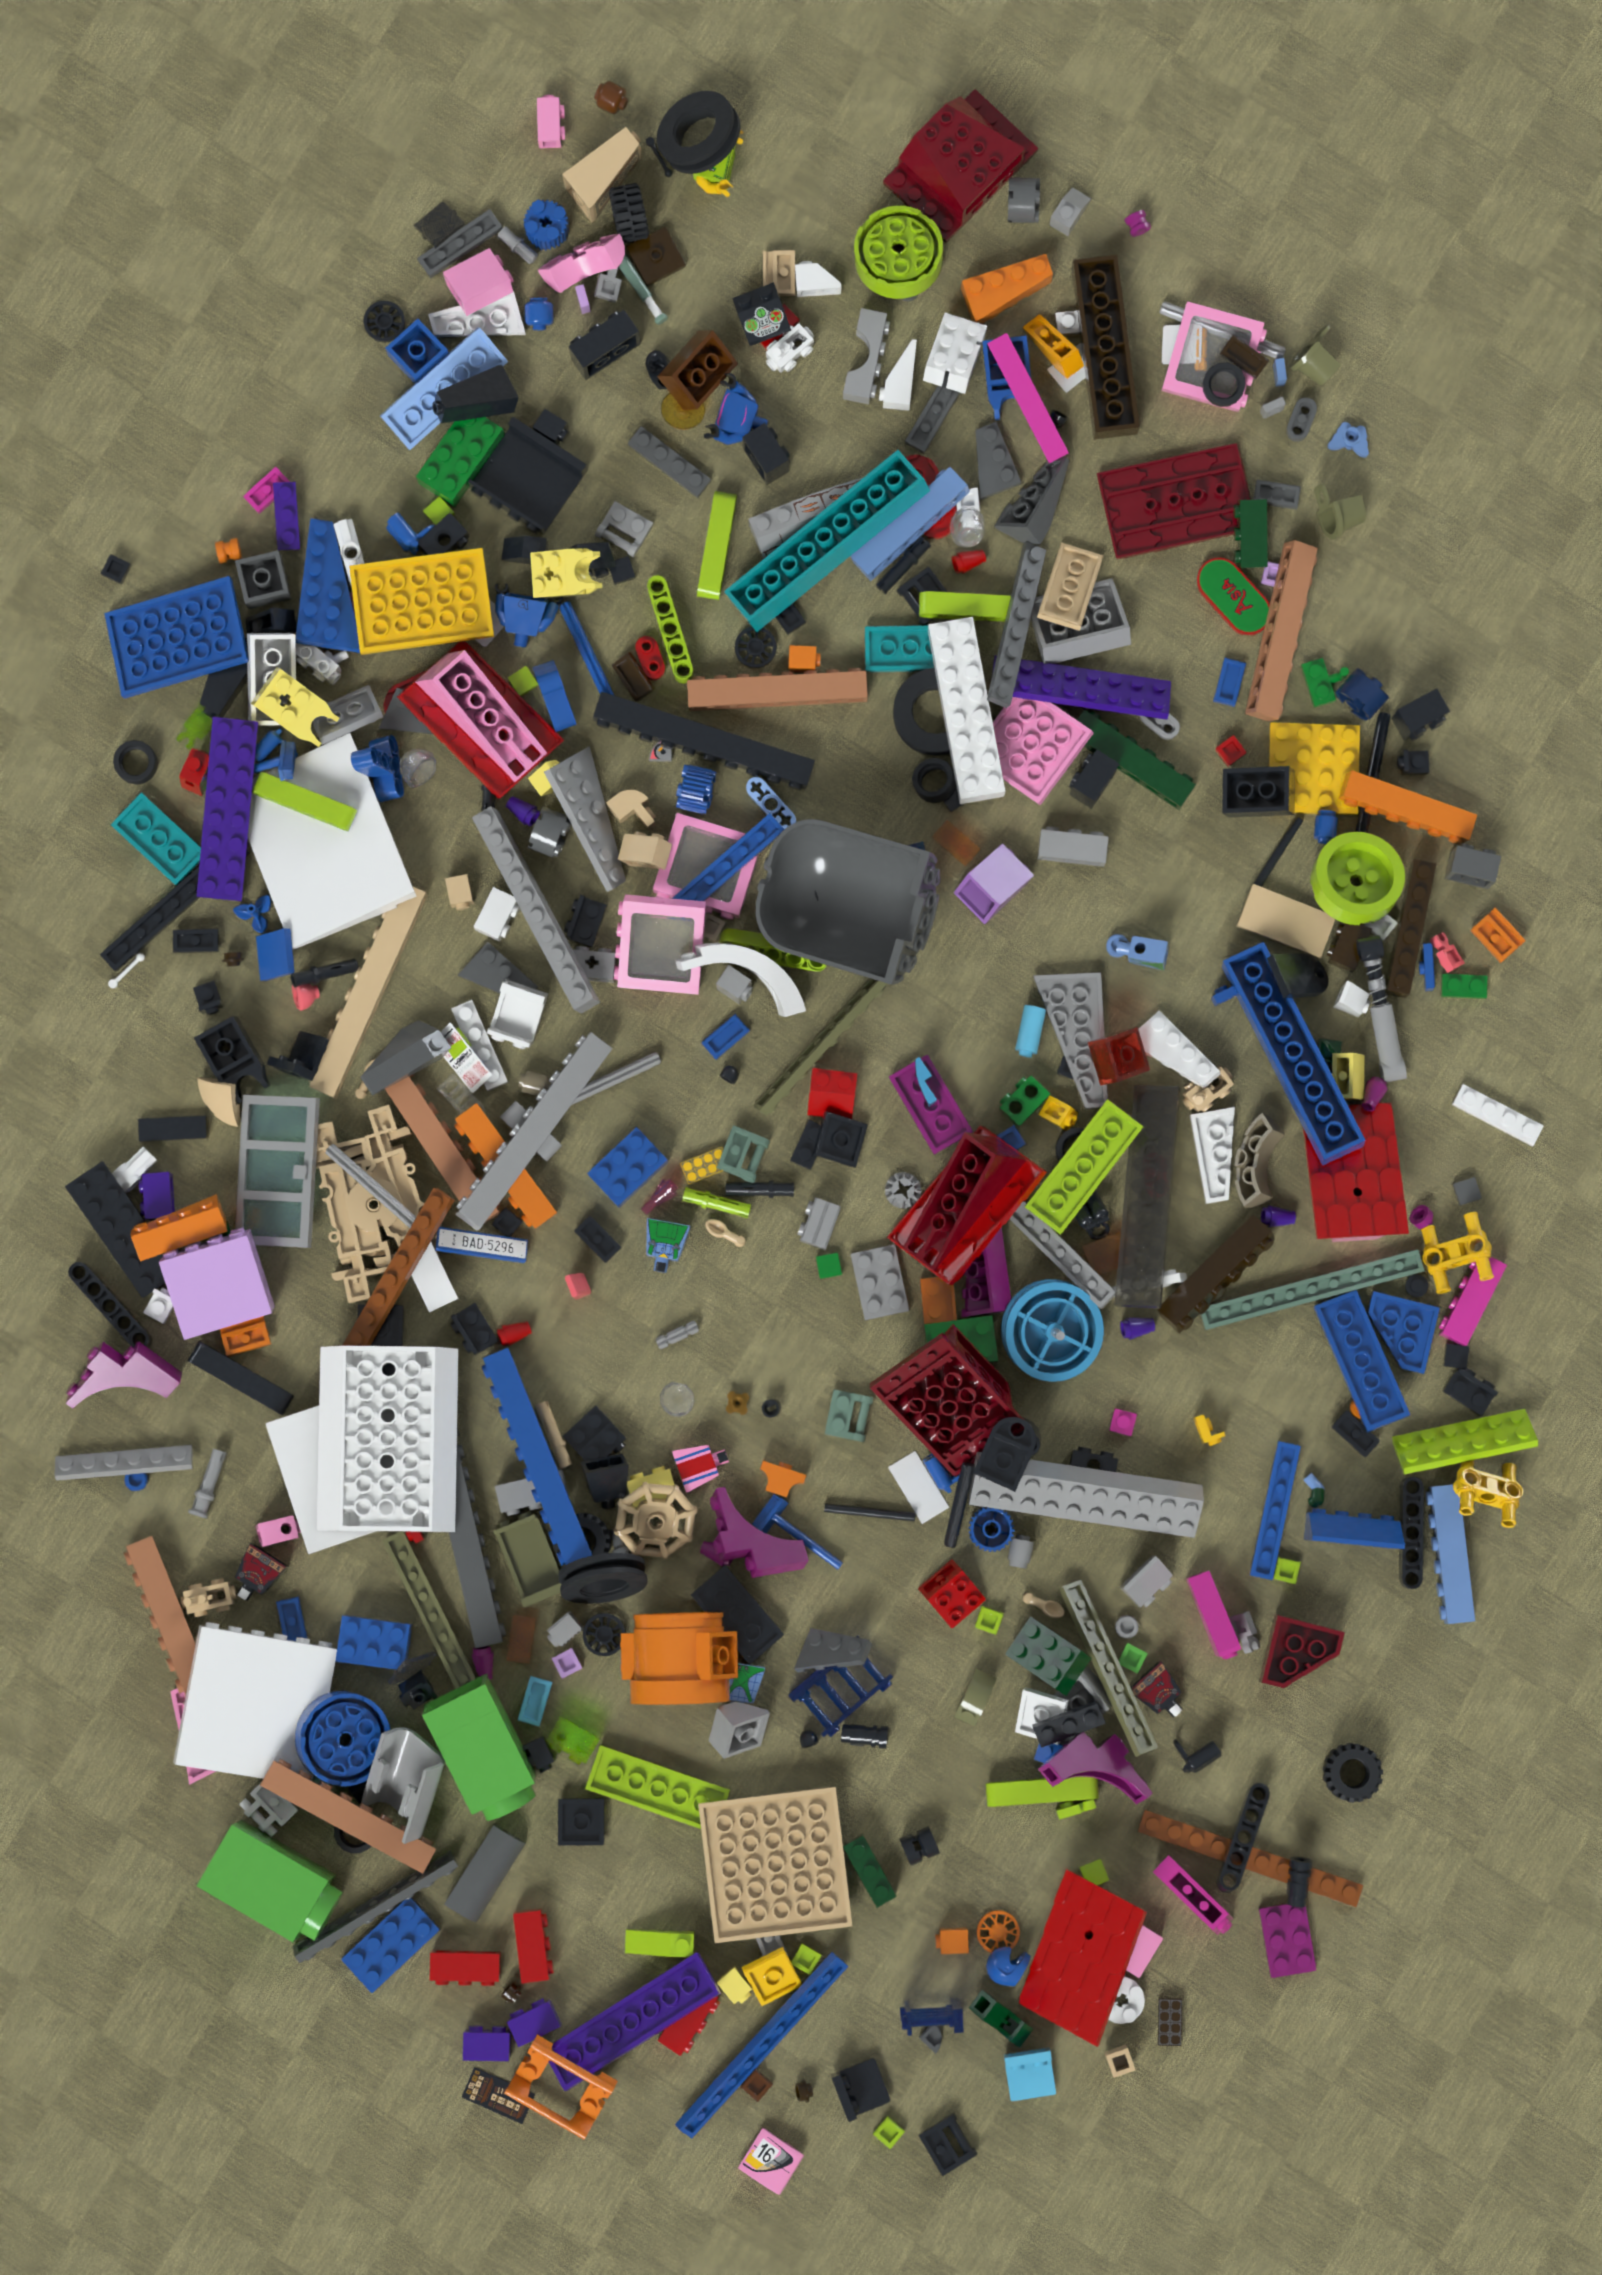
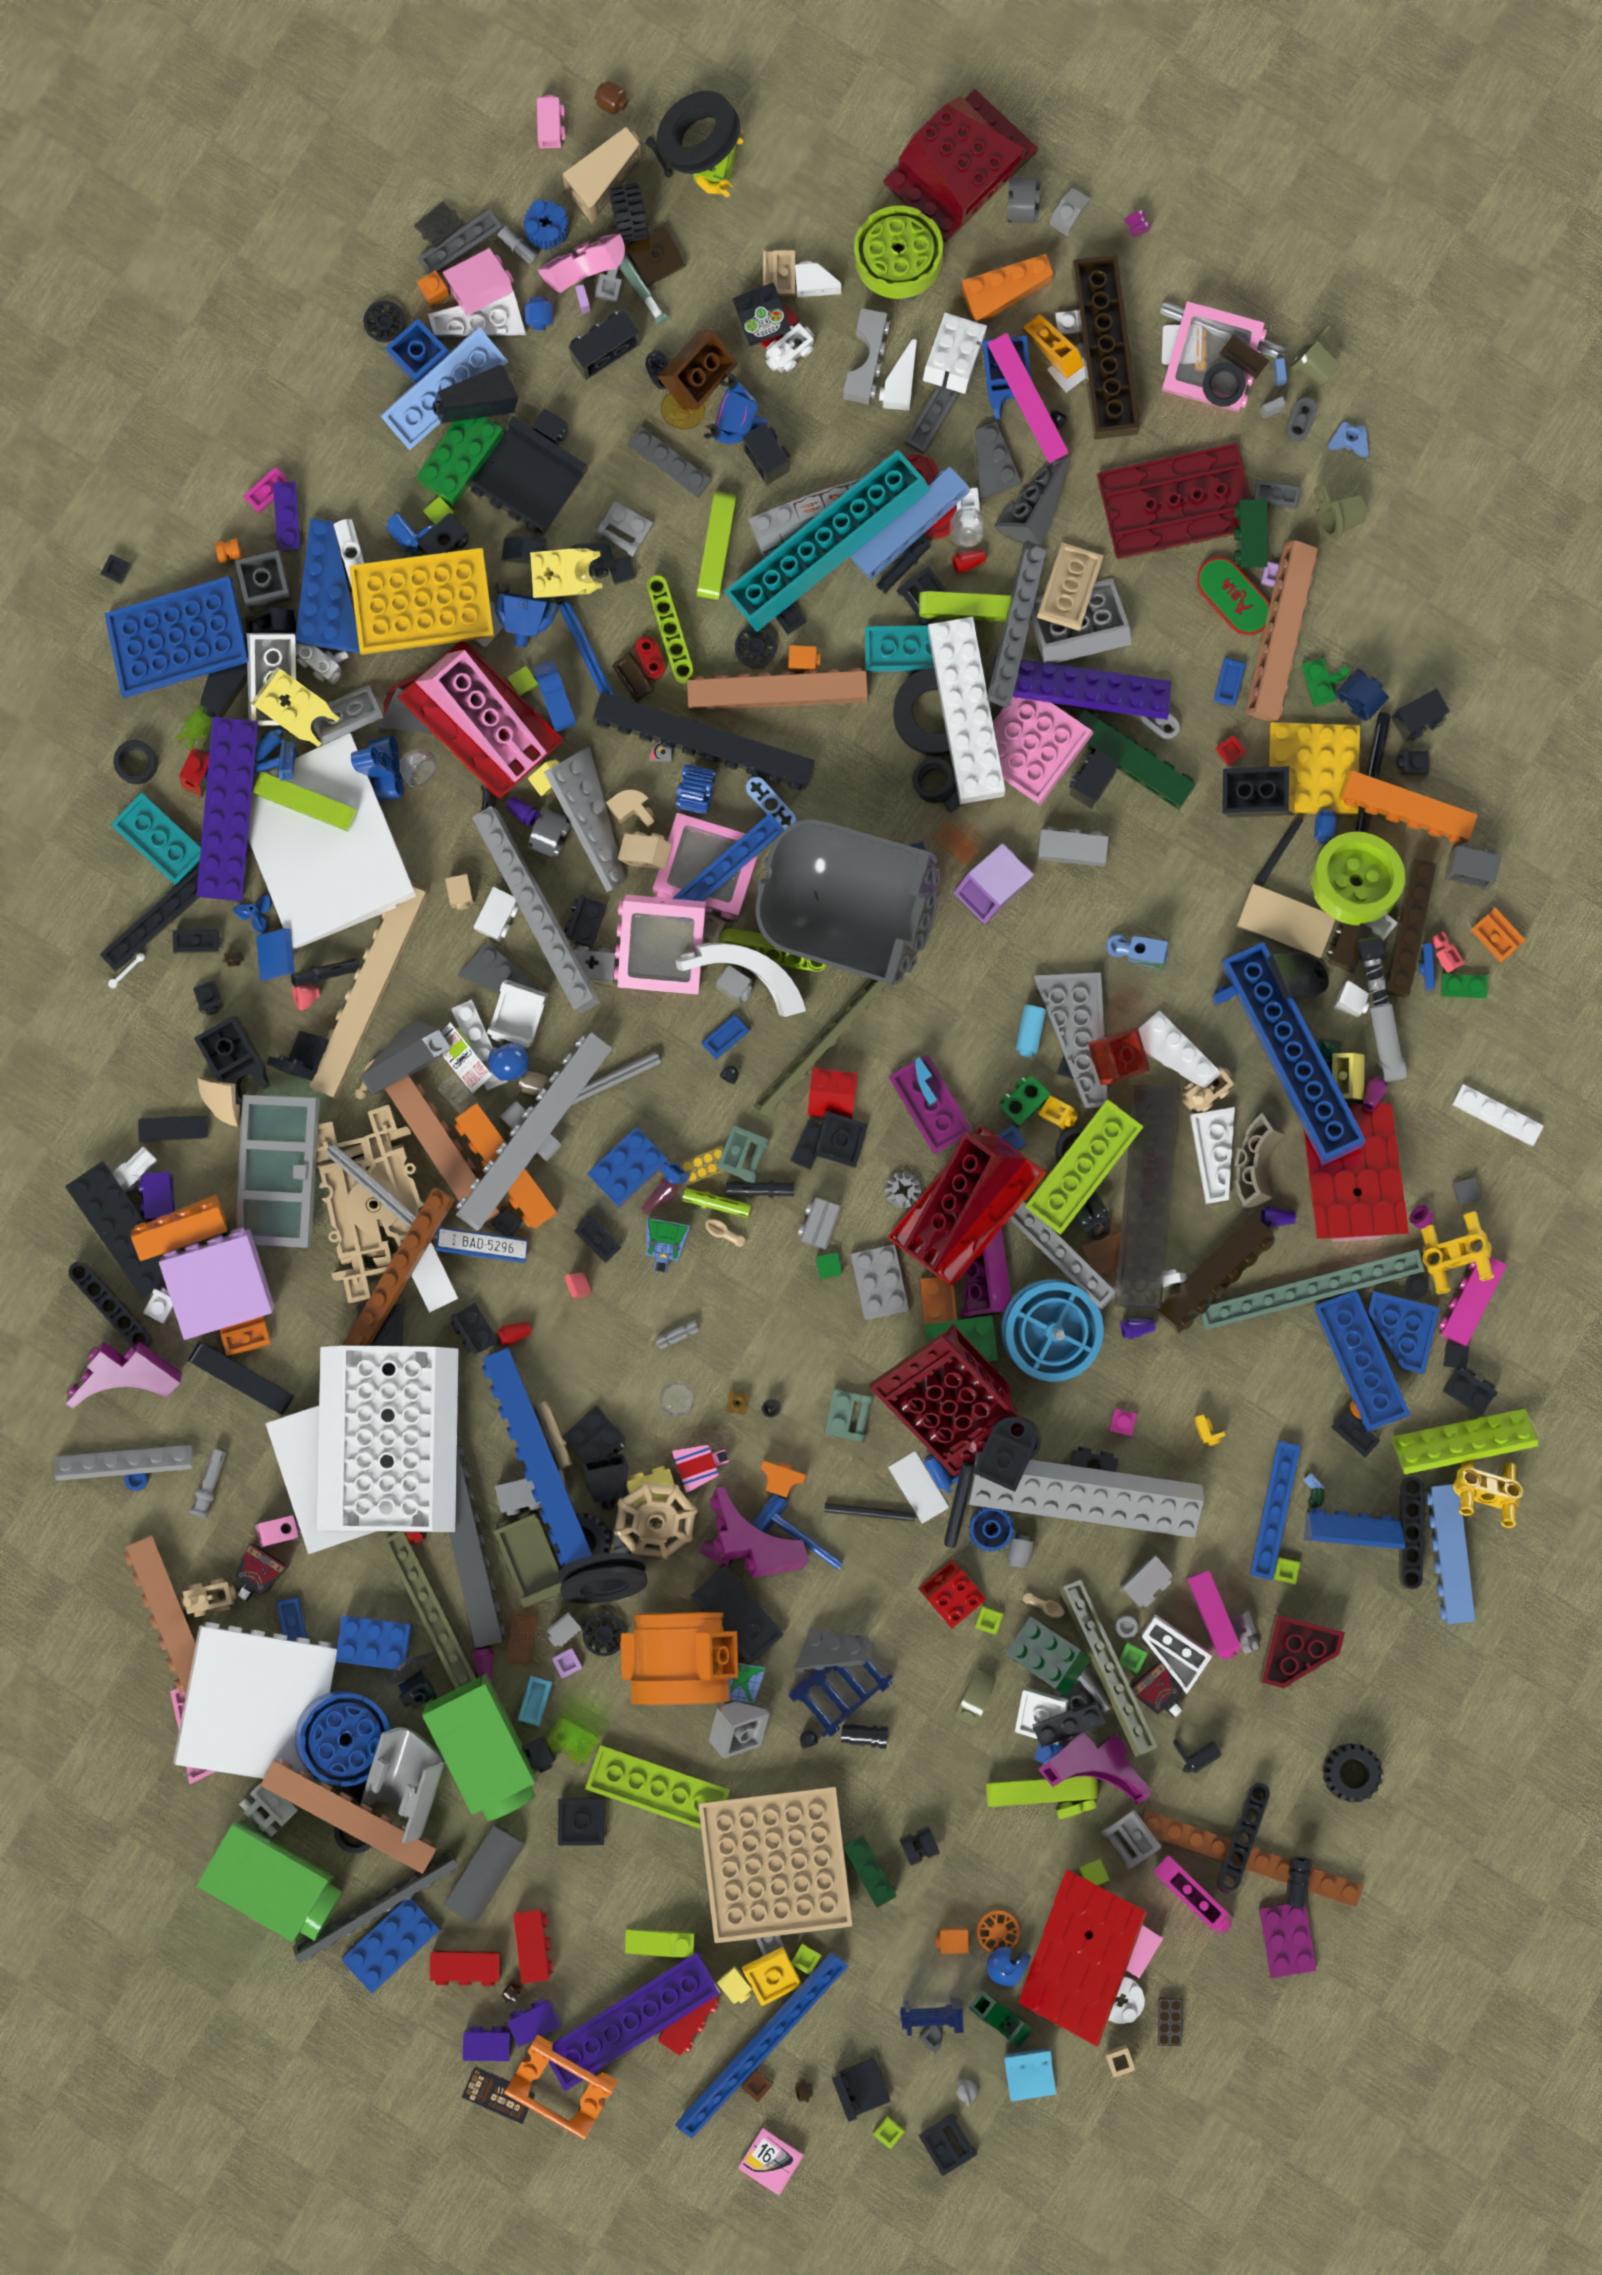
none -> orange brick [417,270,450,308]
none -> blue helmet [488,1043,529,1081]
none -> blue plate [660,1162,691,1184]
none -> light grey piece [957,2078,978,2107]
none -> light grey plate [1101,1809,1161,1870]
none -> white wedge [1142,1614,1212,1694]

